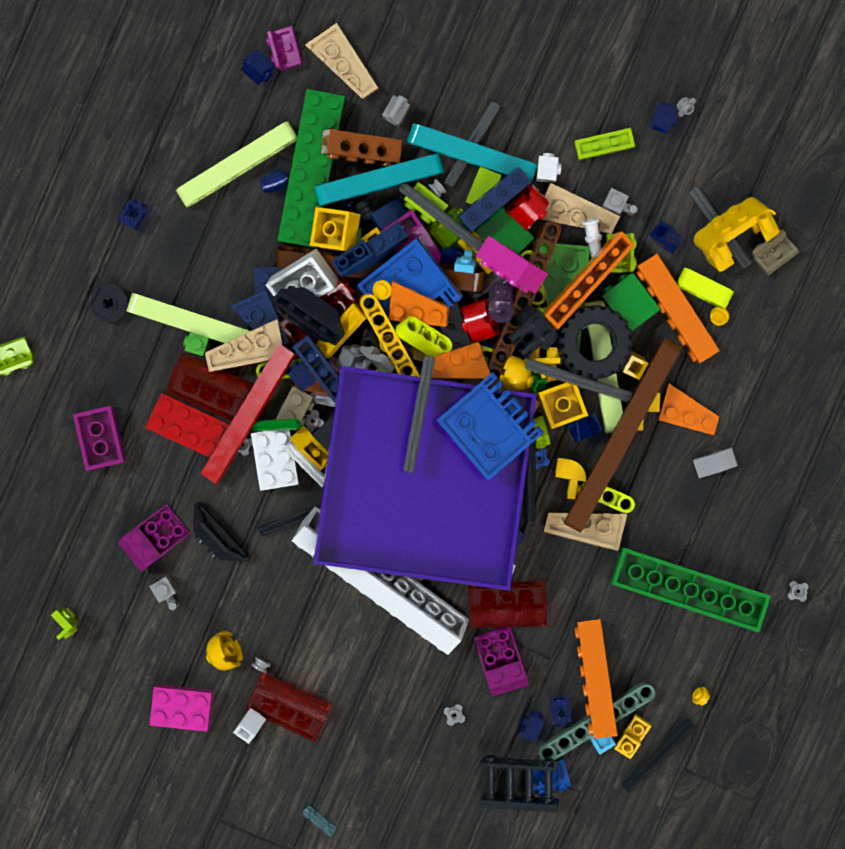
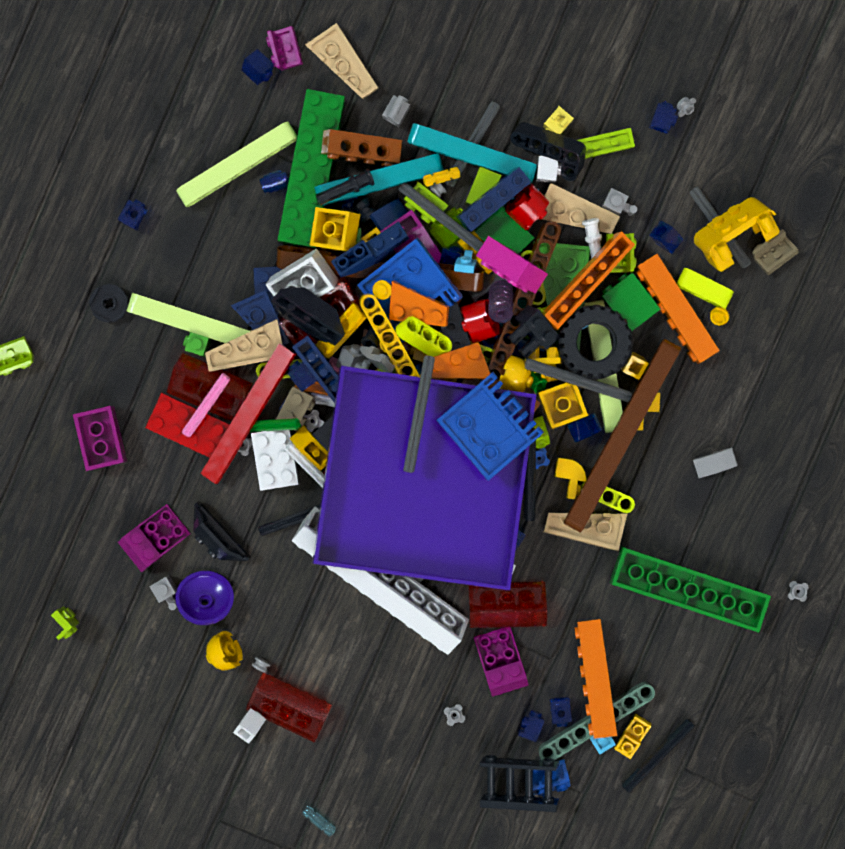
dark pink brick [150,684,214,732] -> none
orange wing [658,383,719,435] -> none
yellow plate [692,687,710,706] -> none
none -> dark purple dish [176,571,234,625]
none -> bright pink axle [182,373,230,437]
none -> black pin [315,169,375,206]
none -> yellow axle [423,167,460,187]
none -> black beam [510,122,587,181]
none -> light yellow brick [543,106,574,135]

